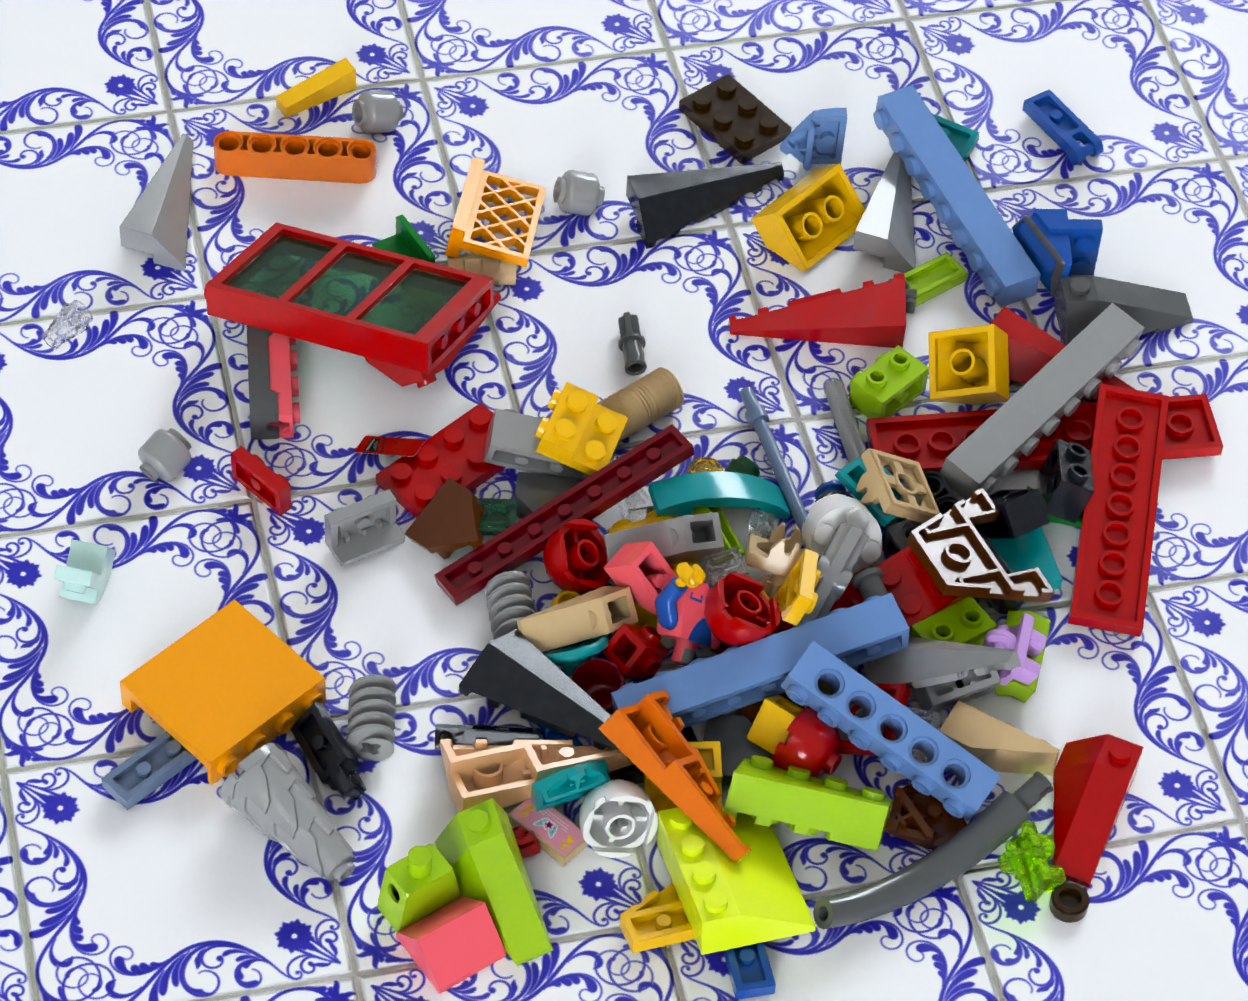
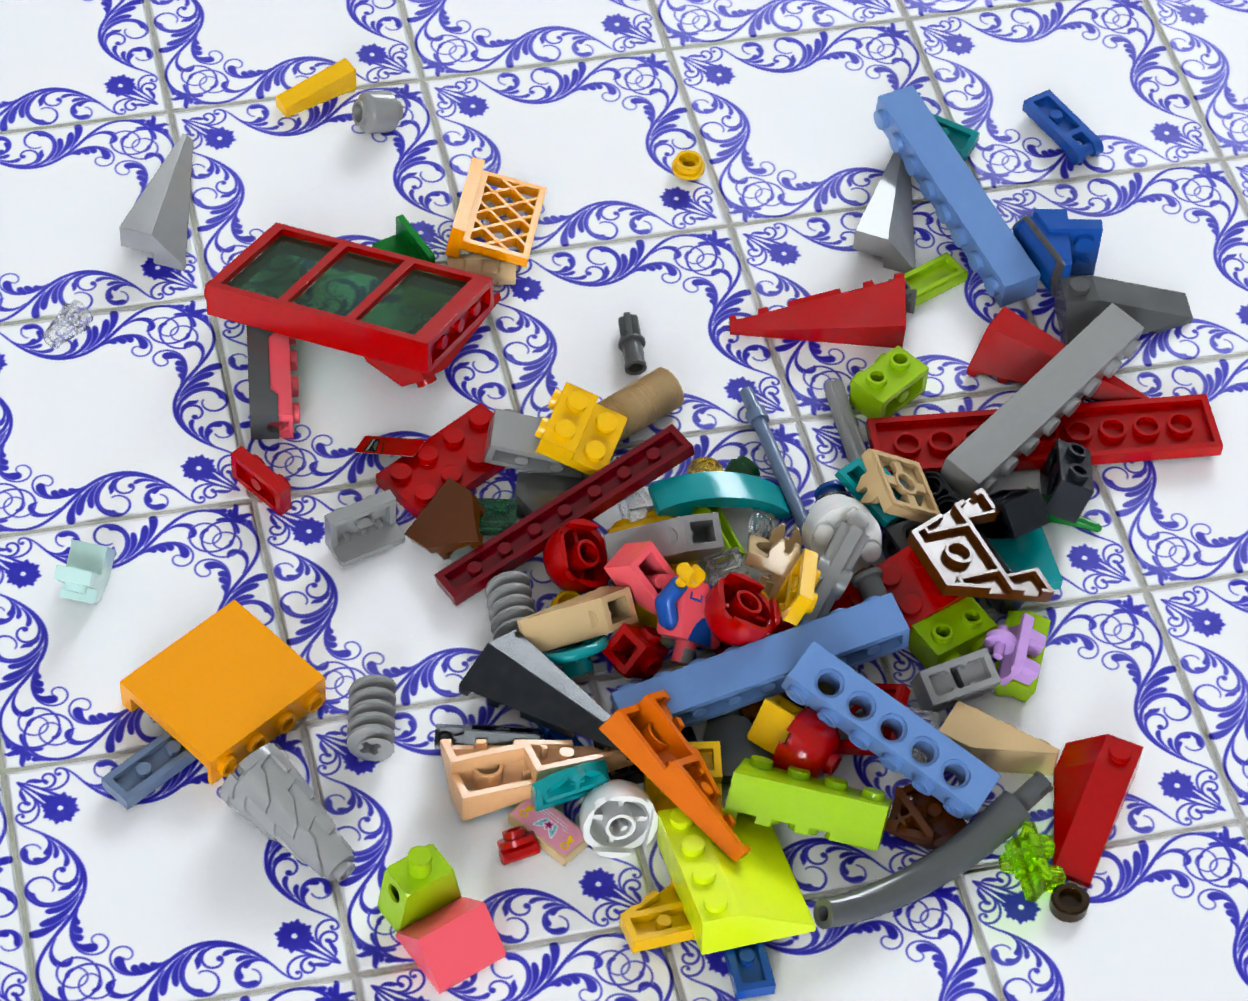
light grey head [138,428,191,482] -> none
orange beam [213,131,376,184] -> none
black hinge [290,702,366,800] -> none
lime wedge [435,798,553,966] -> none
light grey head [553,170,605,216] -> none
dark red hair [570,658,626,715] -> none
black wedge [626,162,784,249] -> none
dark brown plate [679,74,792,164] -> none
yellow slope [751,163,865,272] -> none
medium blue slope [779,107,847,171] -> none
light grey wedge [865,636,1021,689] -> none
yellow slope [928,324,1010,405] -> none
red plate [1068,383,1169,637] -> none
none -> yellow plate [672,150,705,180]

